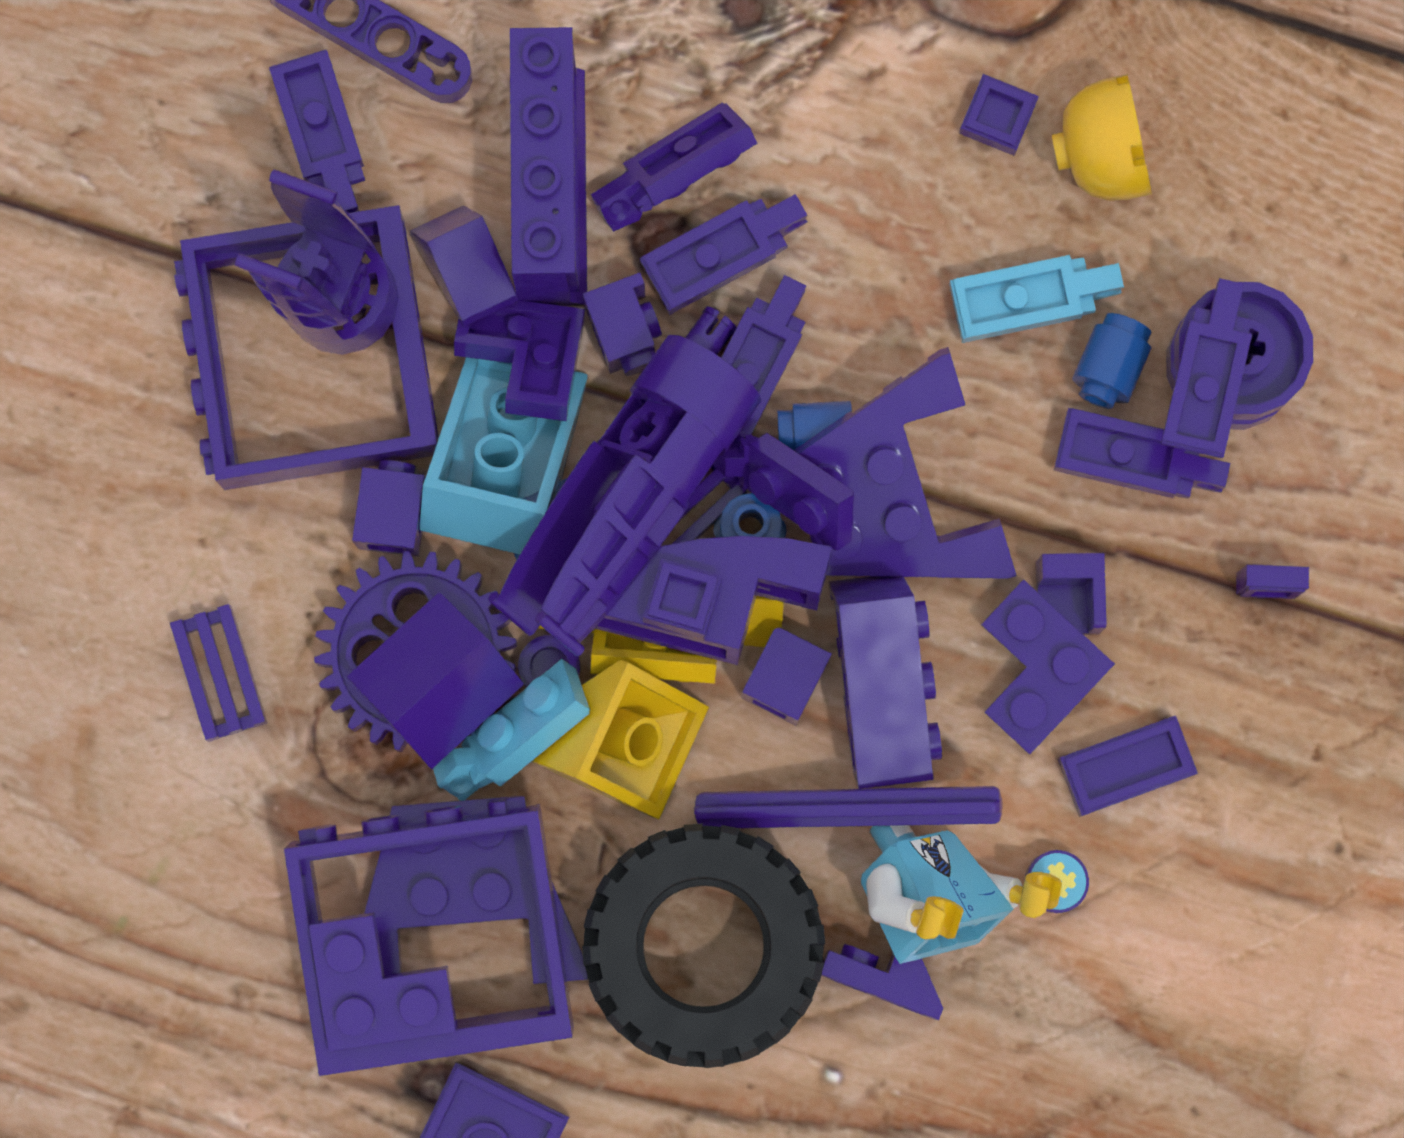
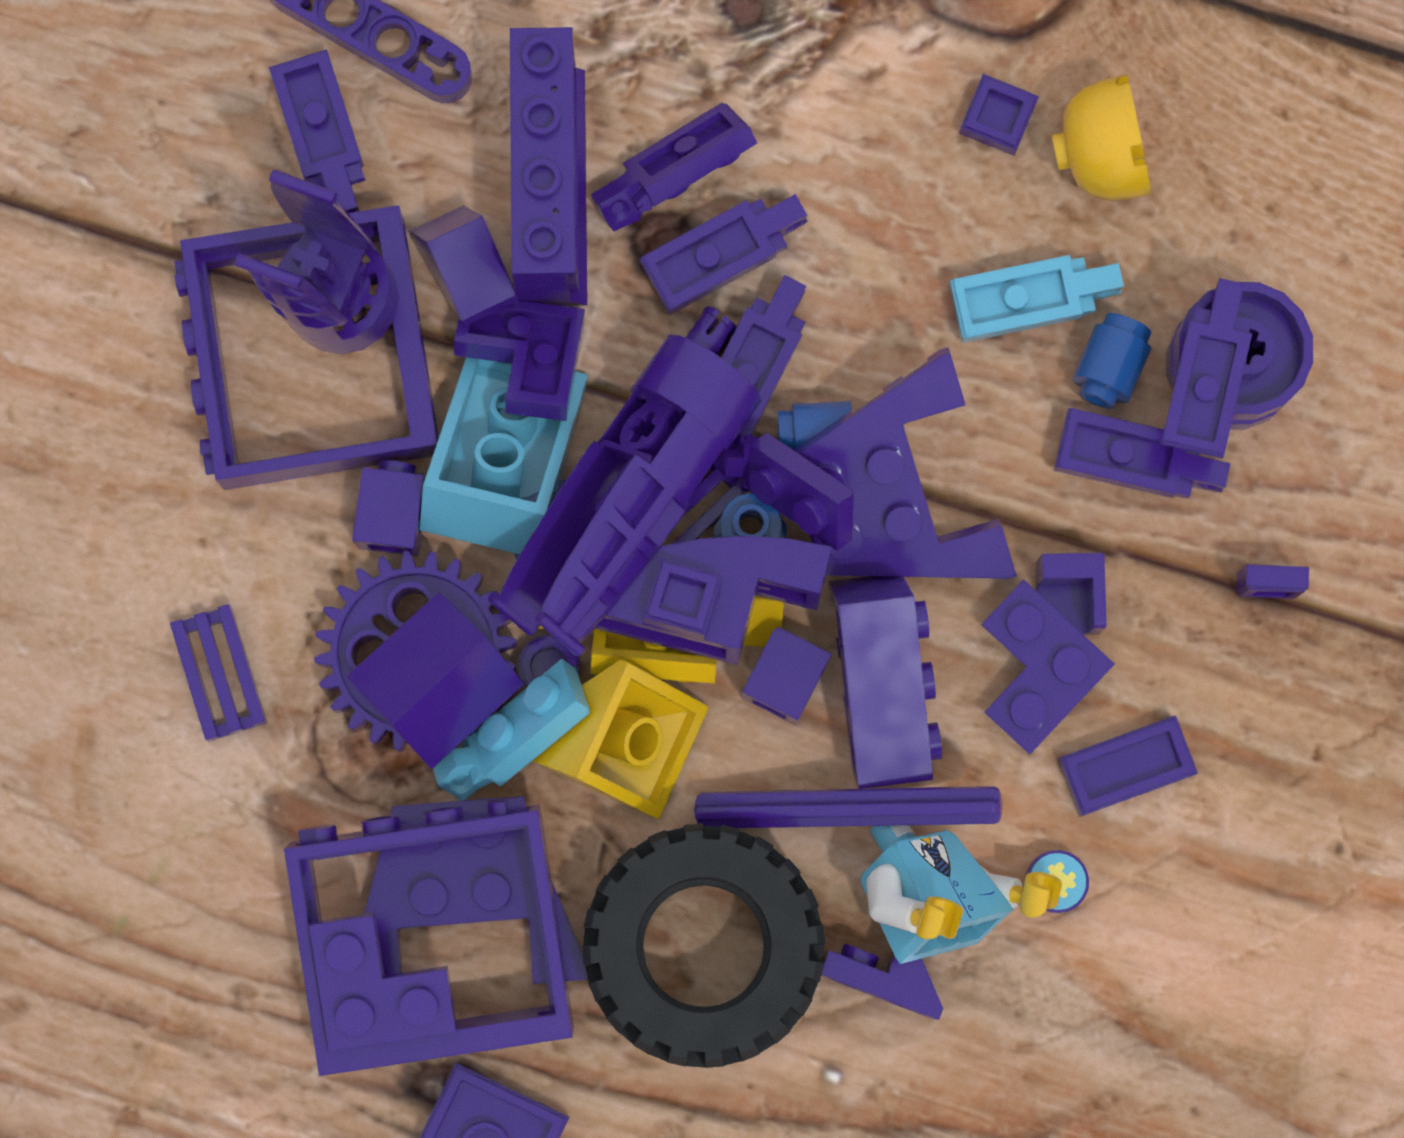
dark purple brick [583,273,662,376] -> none

